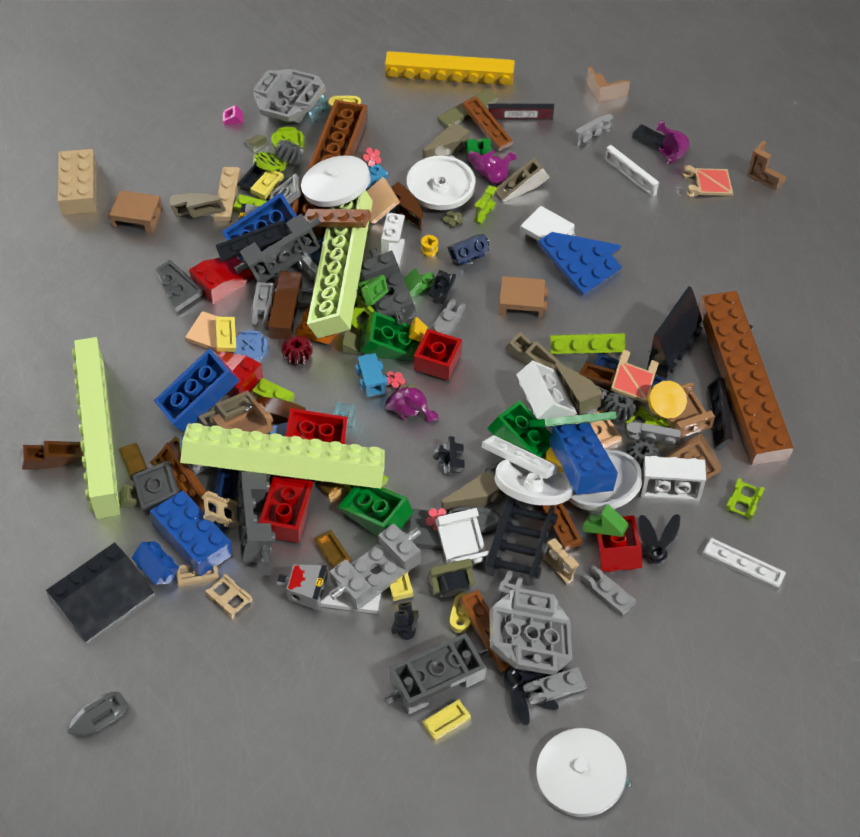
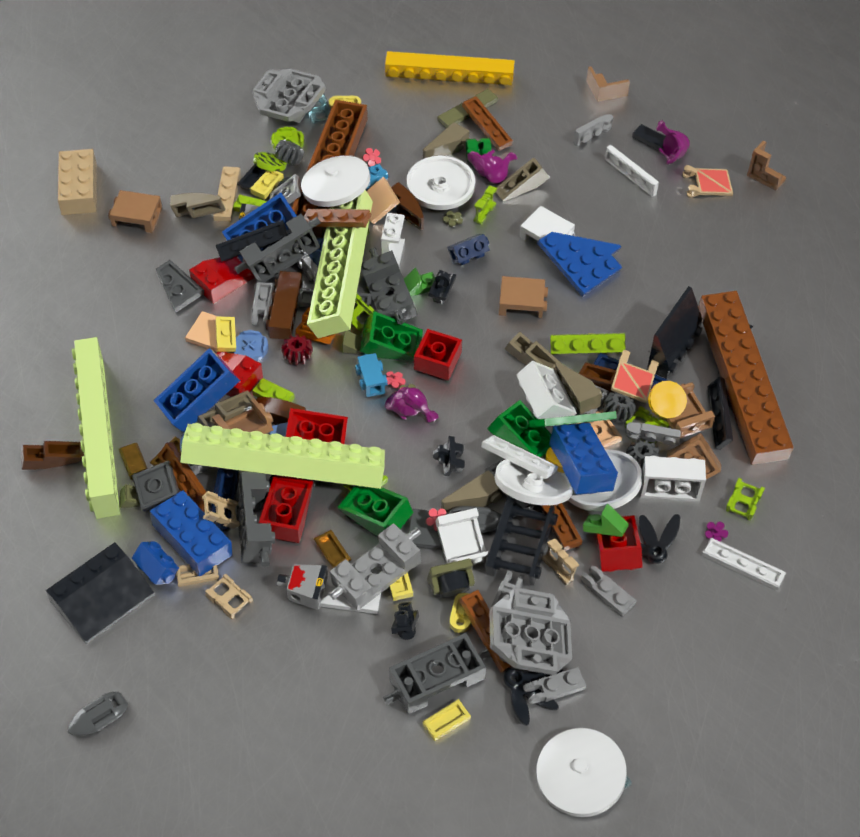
dark pink slope [223,105,243,125] -> none
olive slope [244,134,267,152] -> none
pearl gold tile [316,481,344,498] -> none
clear light blue plate [333,403,356,429] -> none
bright green slope [358,275,389,306] -> none
yellow slope [409,317,428,342] -> none
yellow wheel [421,235,438,257] -> none
light grey hinge [430,299,466,335] -> none
tile [488,104,554,120] -> none
none -> magenta plant [705,522,728,542]

